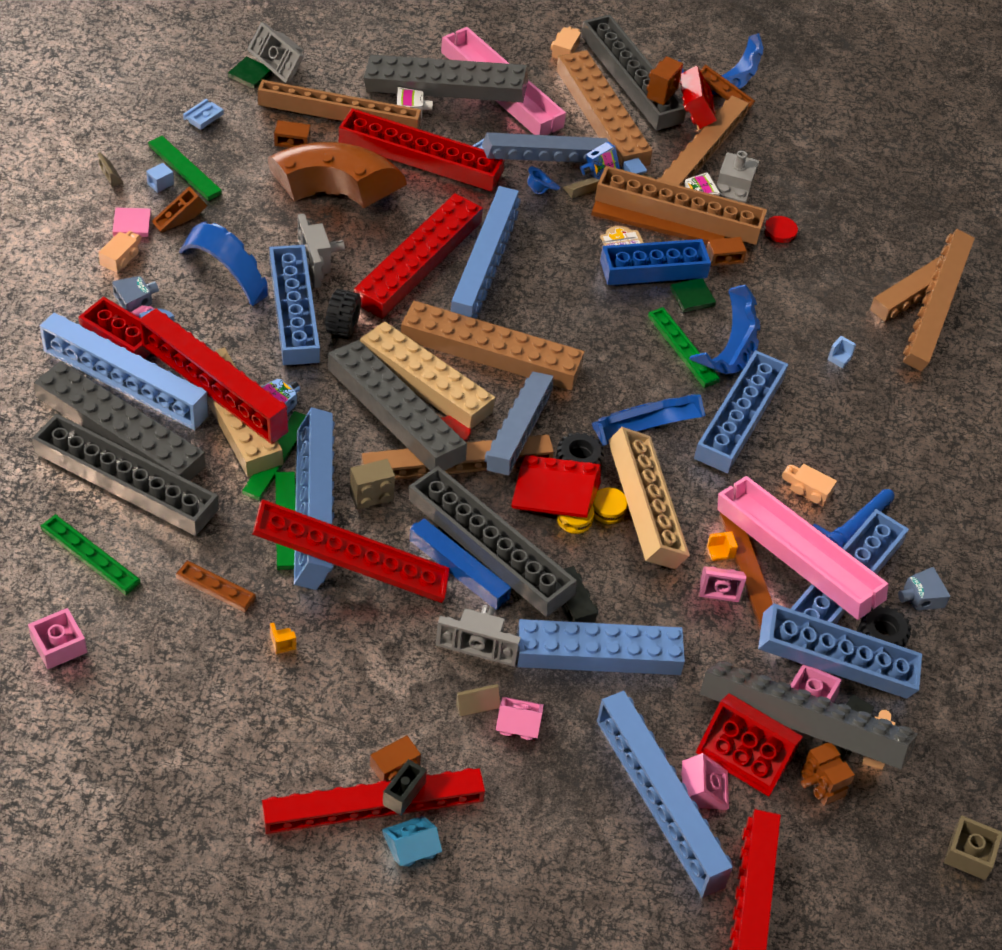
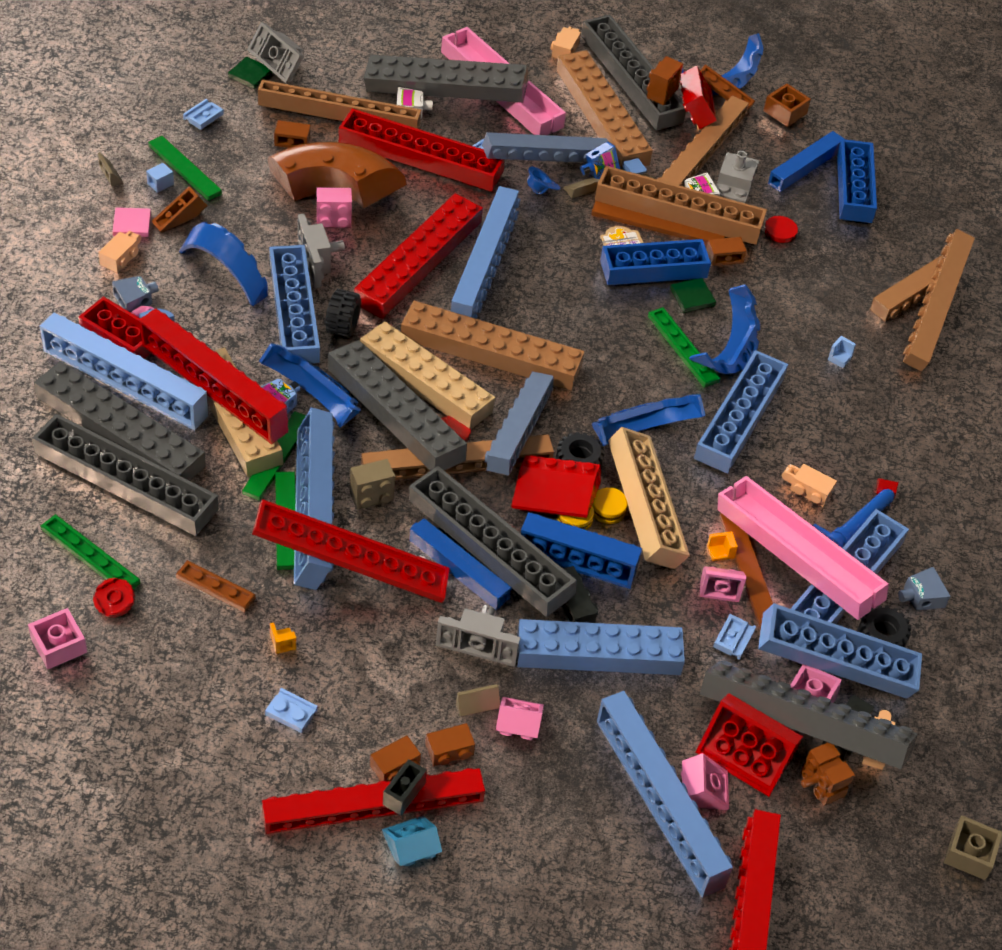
none -> red tile [93,578,135,618]
none -> blue windscreen [259,343,361,428]
none -> light blue plate [265,688,318,733]
none -> bright pink brick [316,188,352,228]
none -> dark orange brick [425,723,475,766]
none -> blue brick [520,512,642,589]
none -> light blue plate [713,614,756,660]
none -> dark orange brick [763,83,811,127]
none -> blue brick [768,131,844,192]
none -> blue brick [837,139,877,223]
none -> red slope [876,478,899,498]

